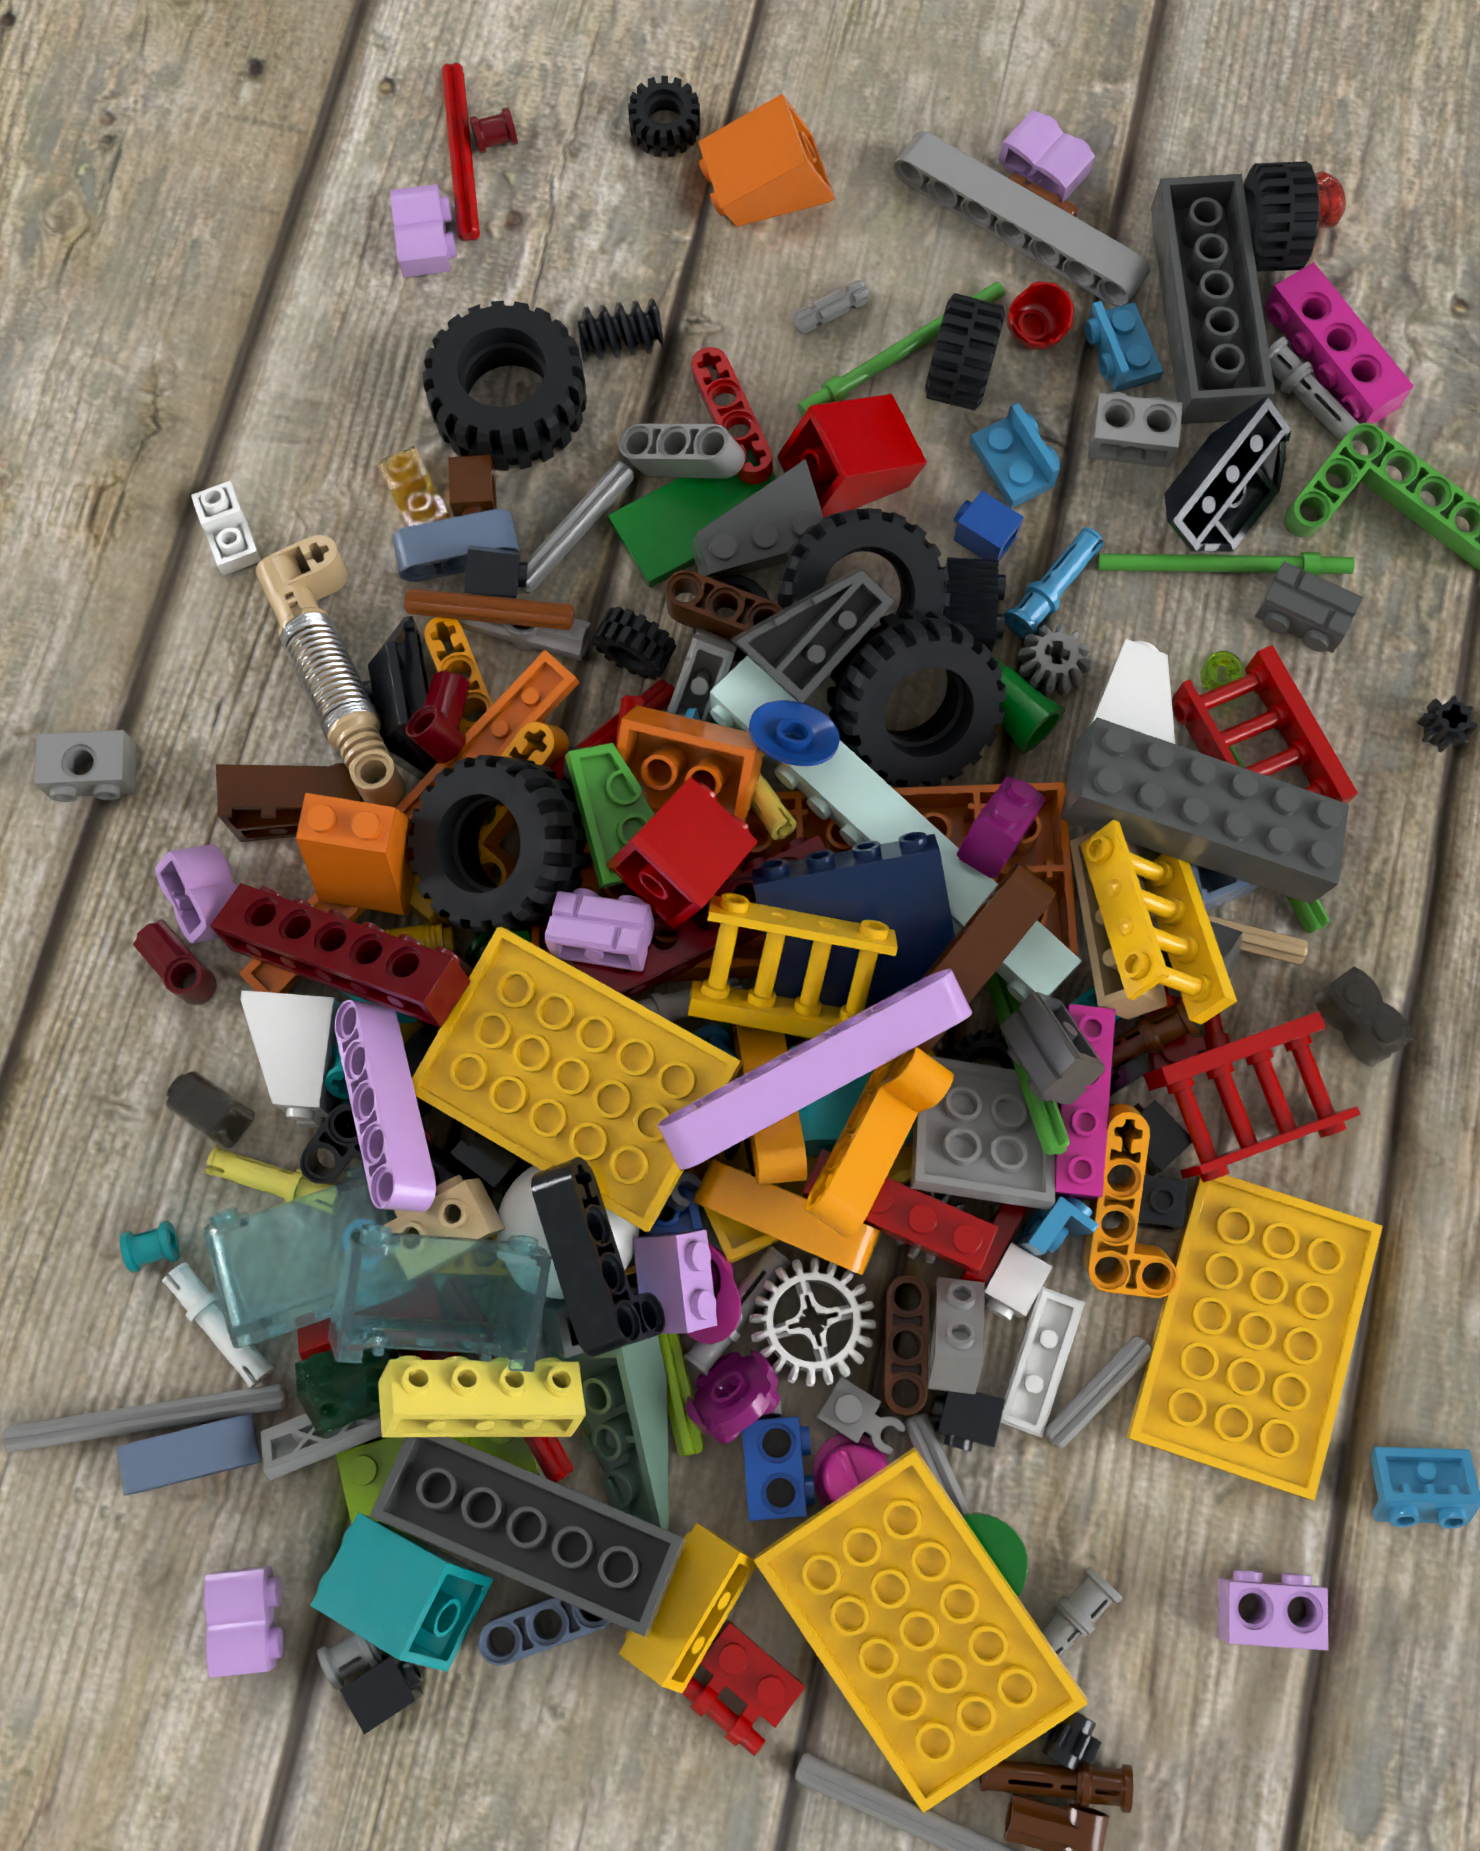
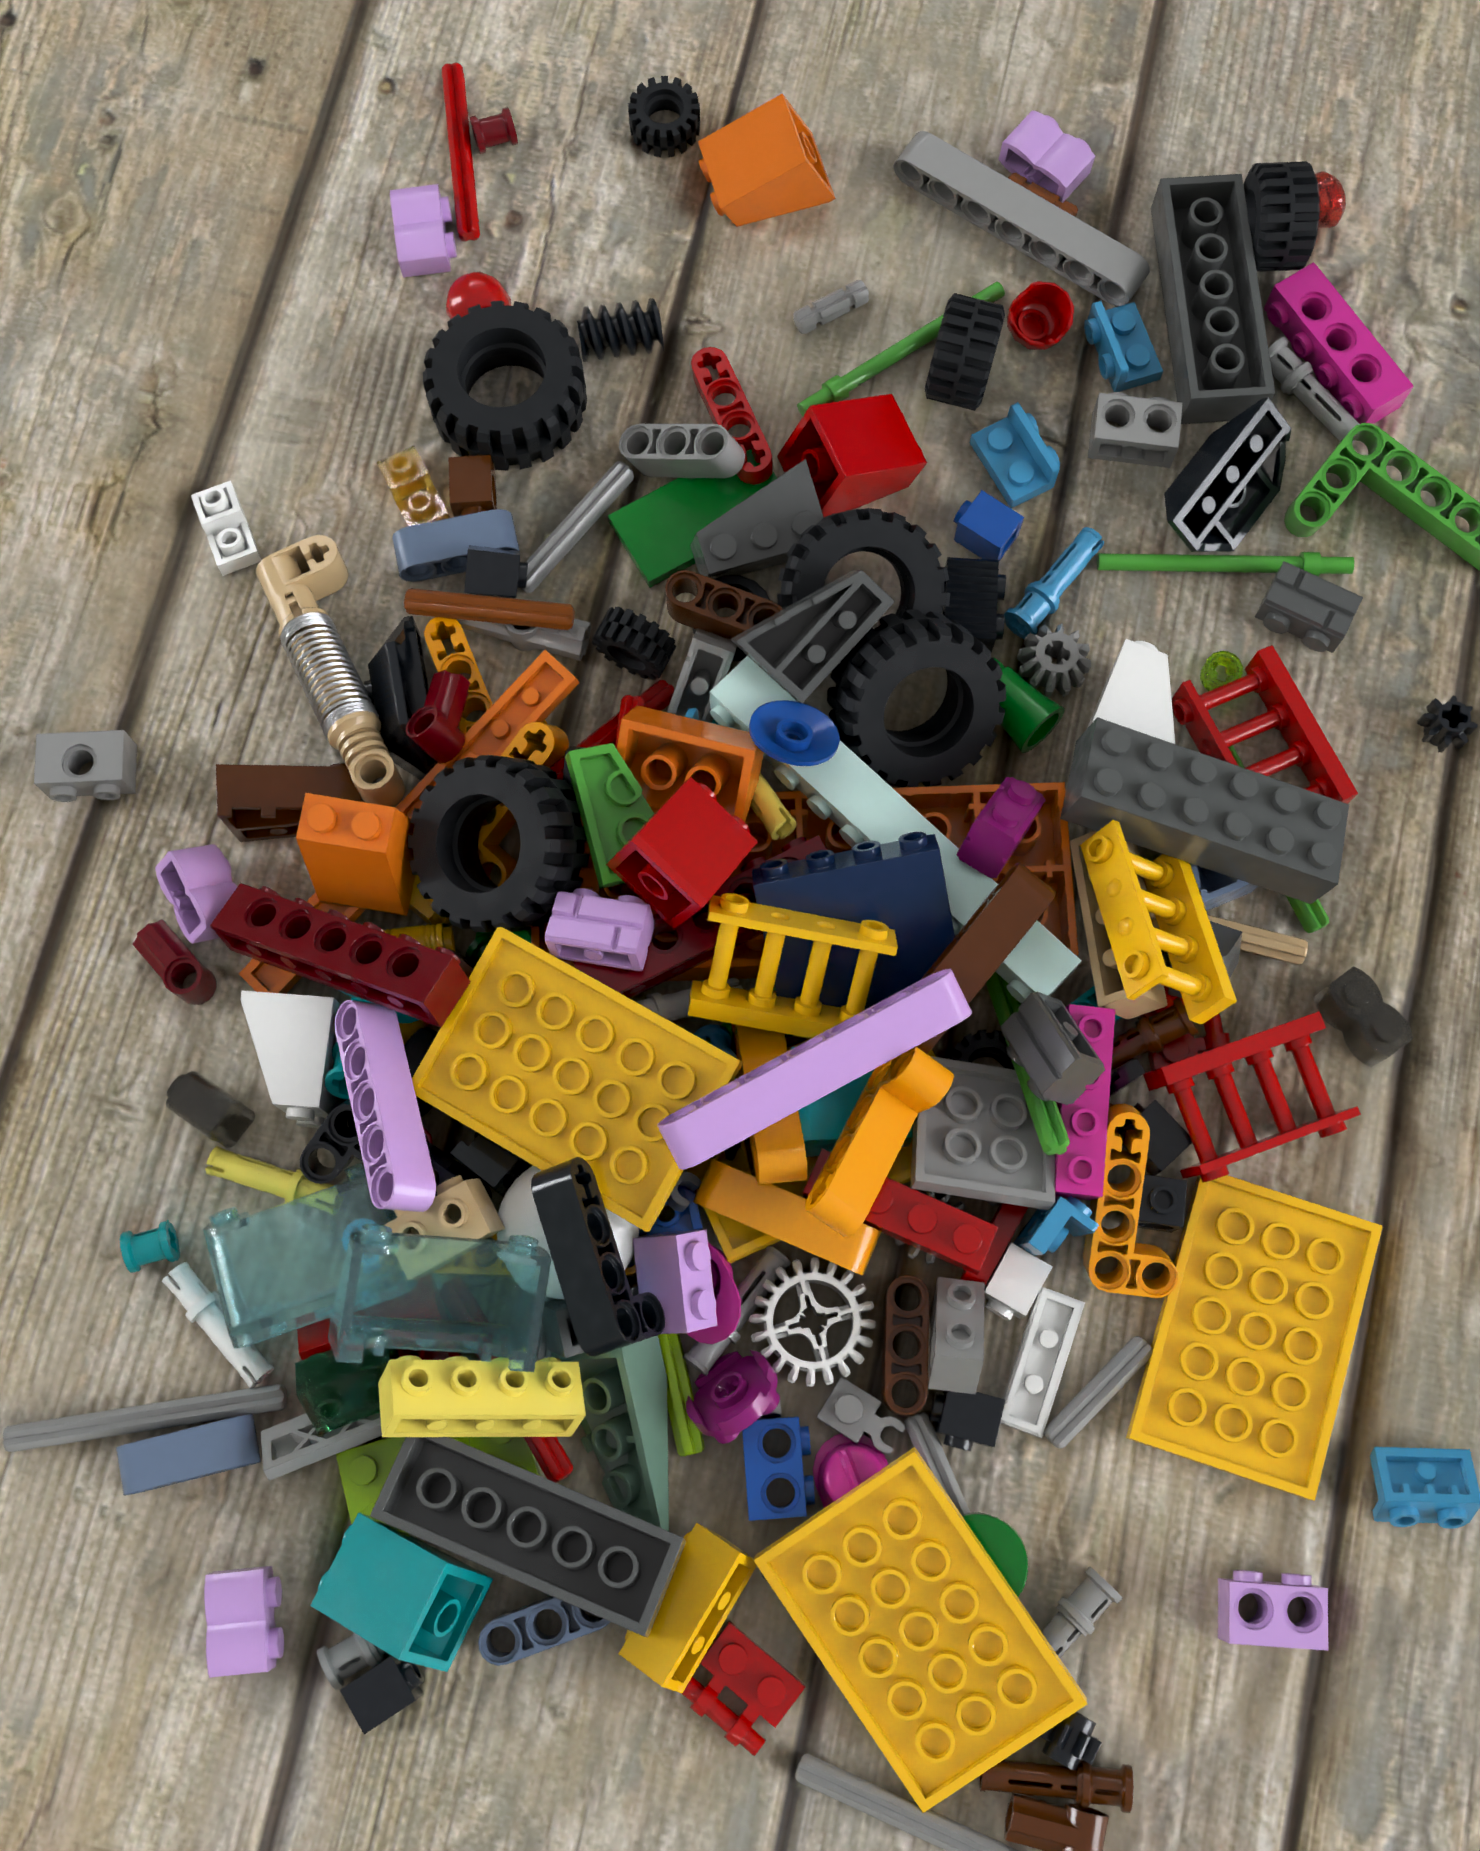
none -> red hair [446,271,511,319]

